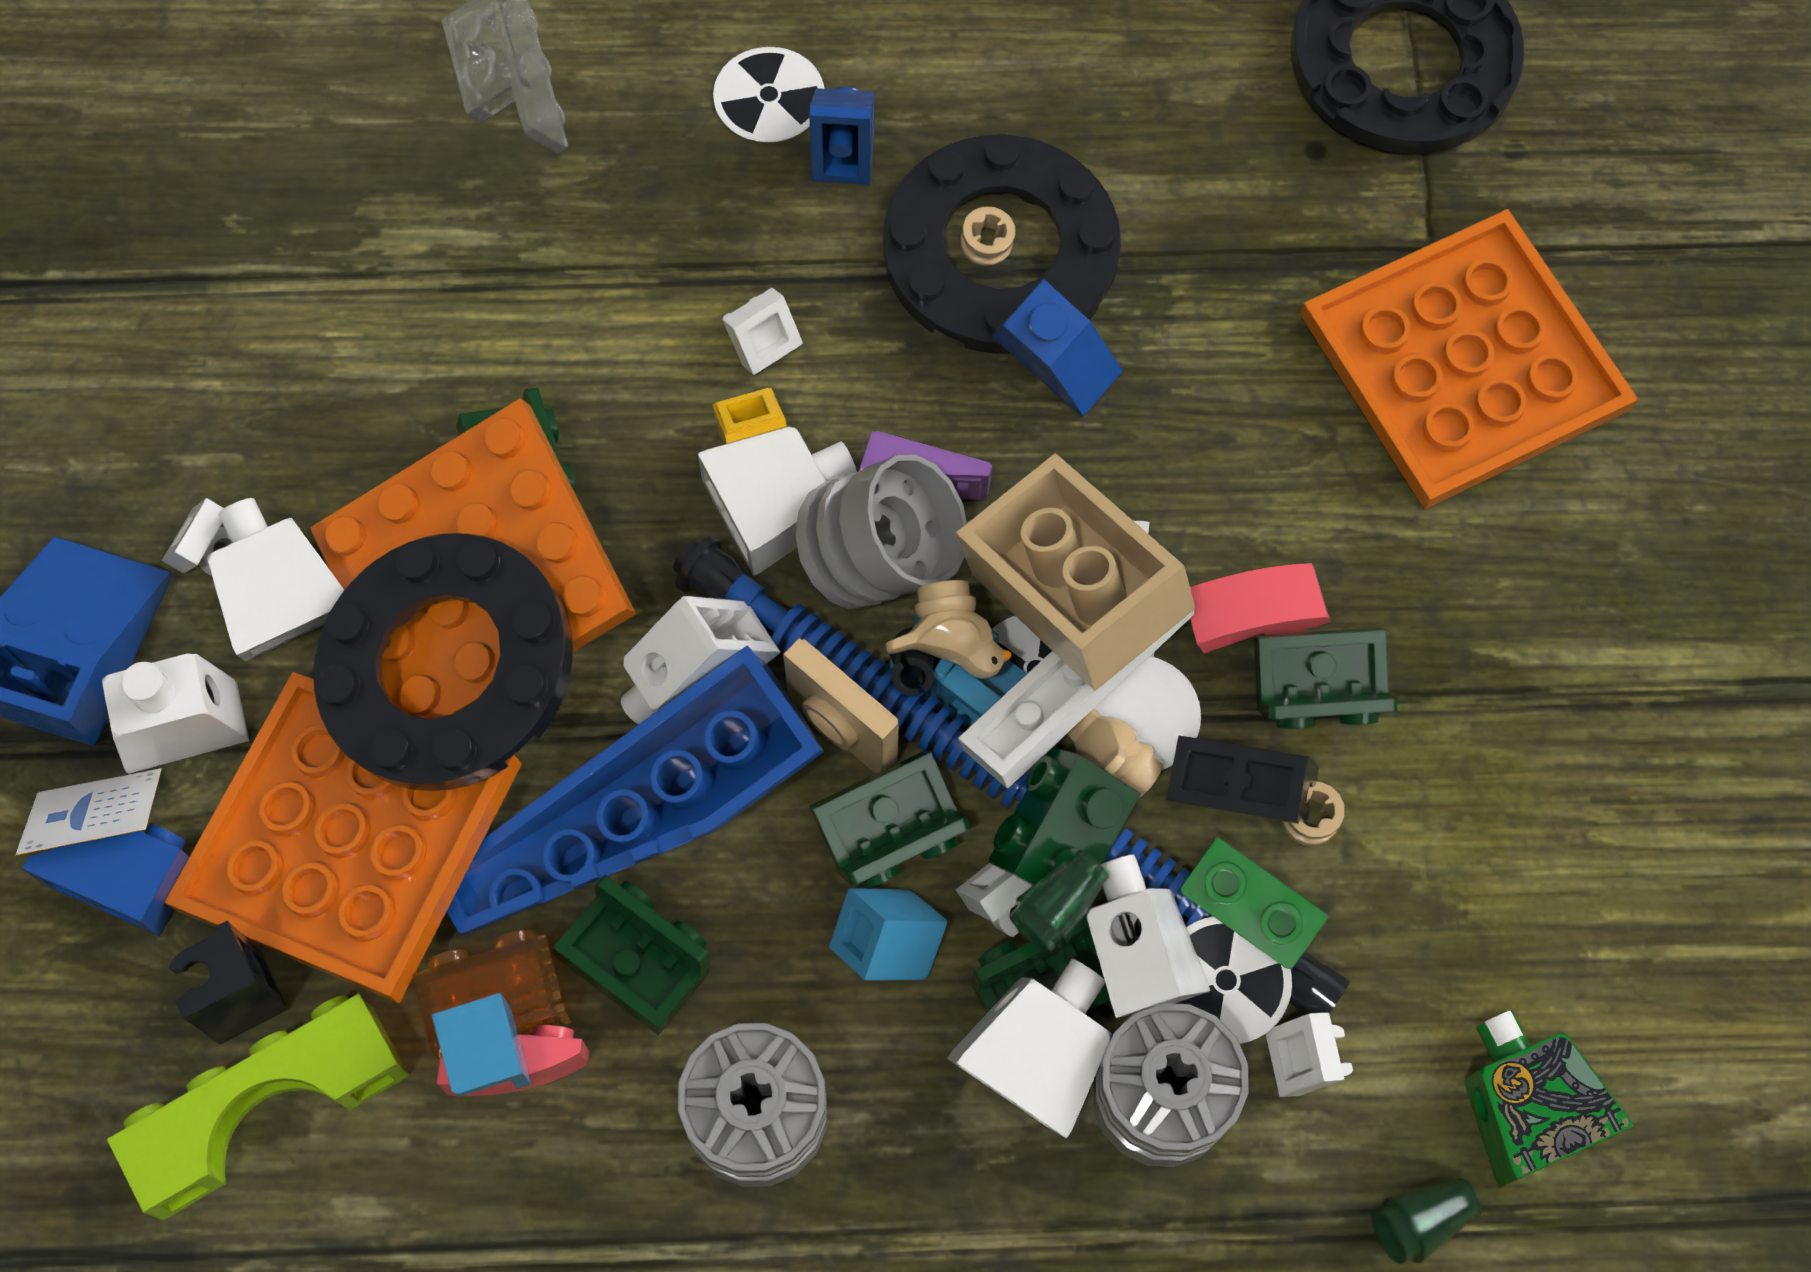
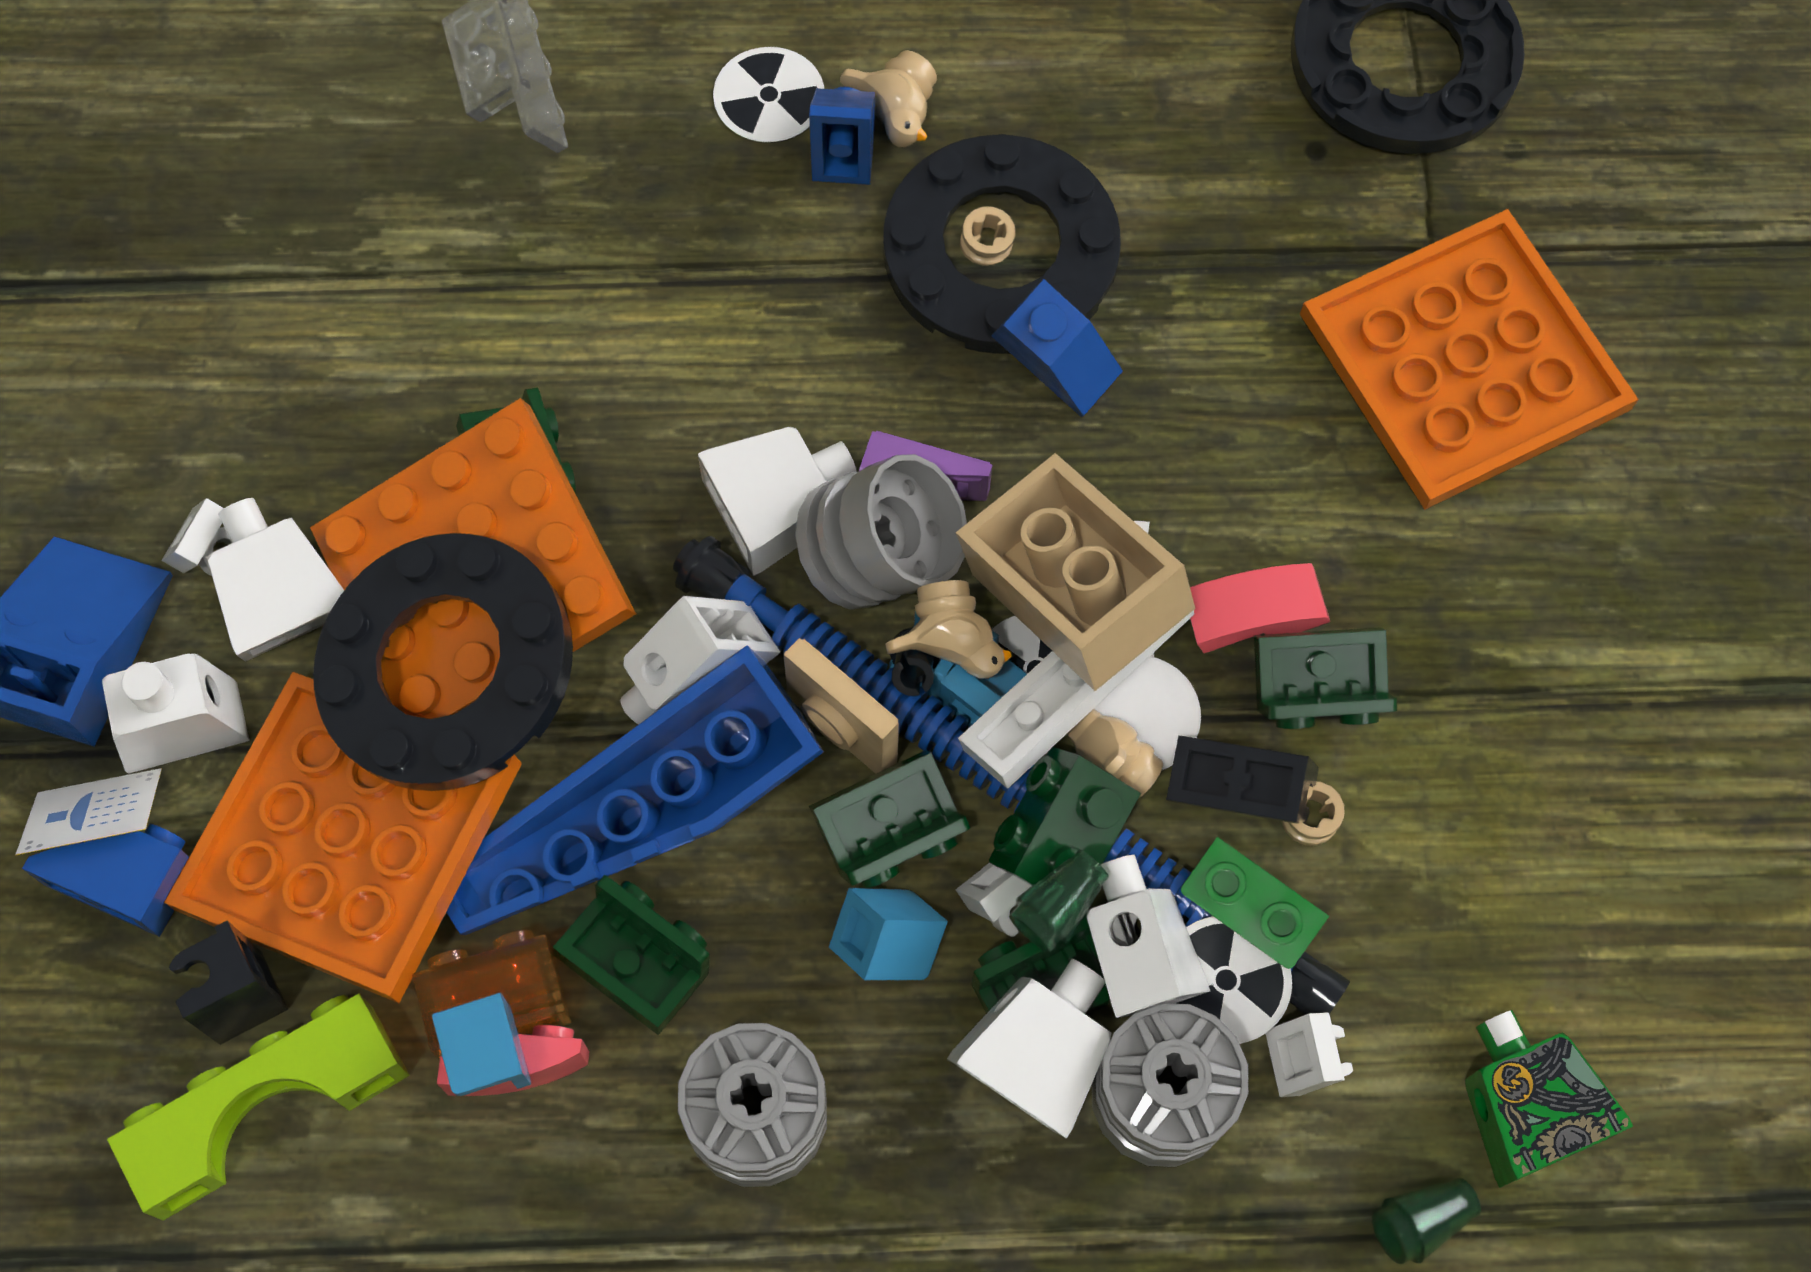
yellow slope [712,388,787,444] -> none
white tile [722,288,803,375] -> none
none -> tan animal [840,50,937,147]

